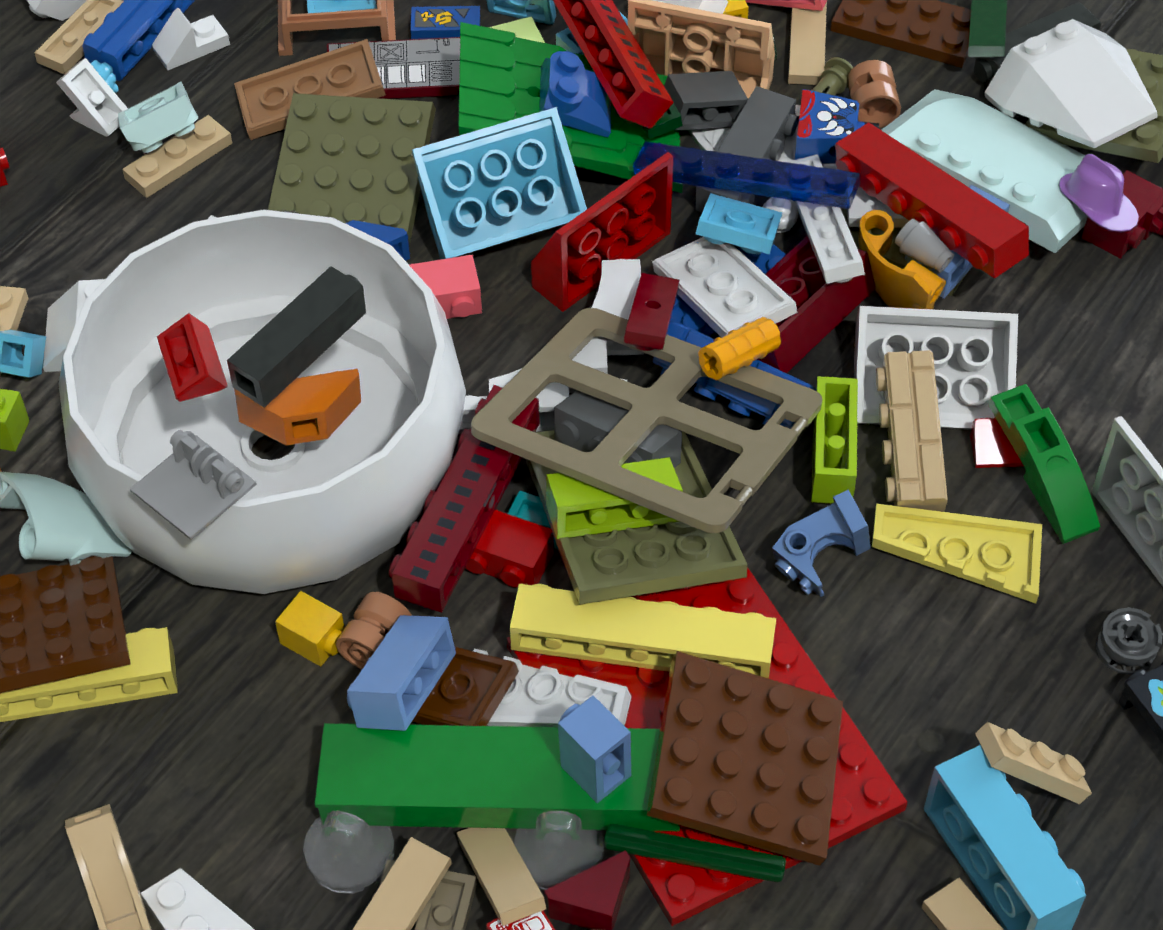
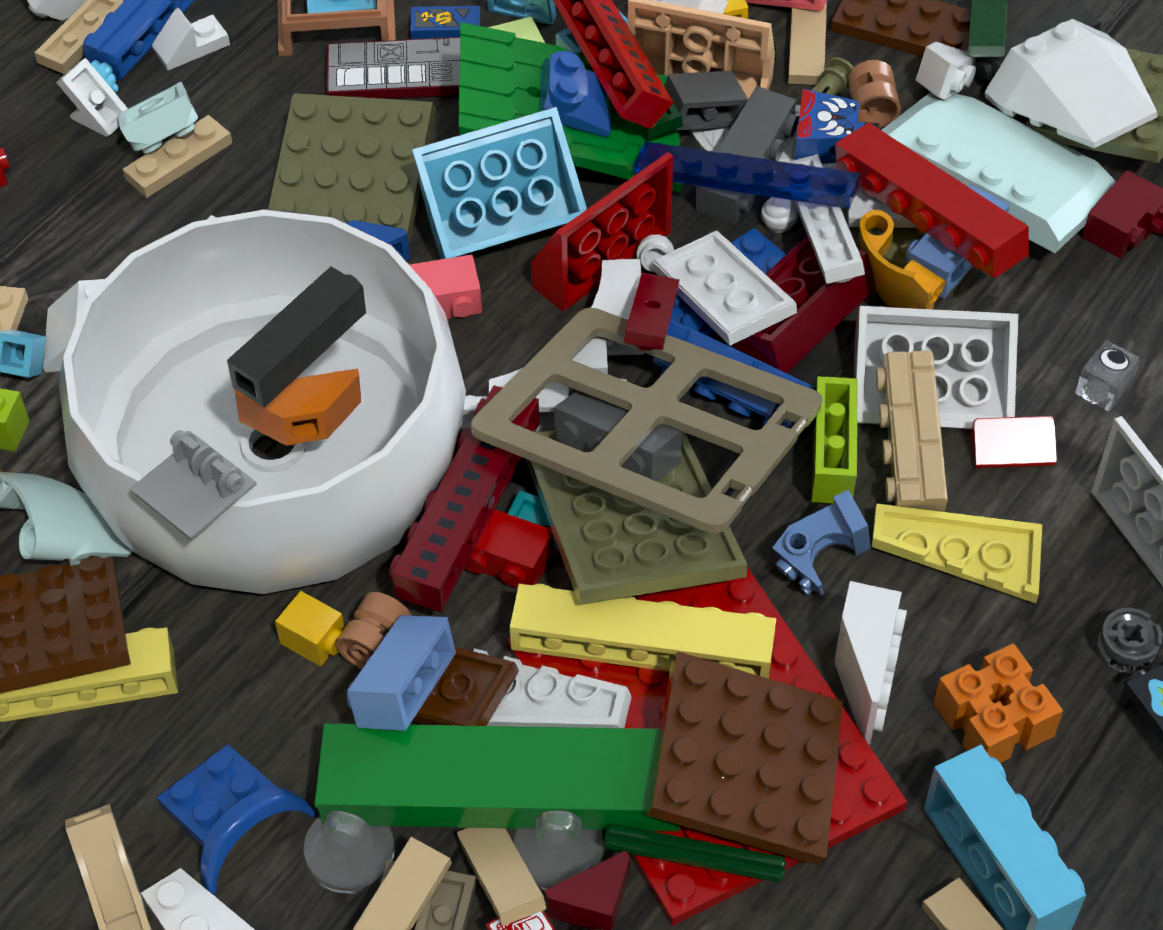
red slope [157,313,228,402] -> none
medium nougat tile [234,39,386,140] -> none
lime brick [546,457,683,539] -> none
medium blue brick [558,695,631,803] -> none
medium azure plate [696,193,782,254] -> none
light orange axle [698,317,781,380] -> none
light grey cone [894,218,954,273] -> none
tan plate [975,722,1092,804] -> none
green slope [988,384,1101,544] -> none
medium lavender piece [1059,154,1139,232] -> none
none -> blue piece [156,744,317,895]
none -> white plate [637,234,674,272]
none -> white slope [835,581,907,746]
none -> white slope [916,42,976,100]
none -> orange brick [934,643,1063,763]
none -> clear brick [1075,340,1141,412]

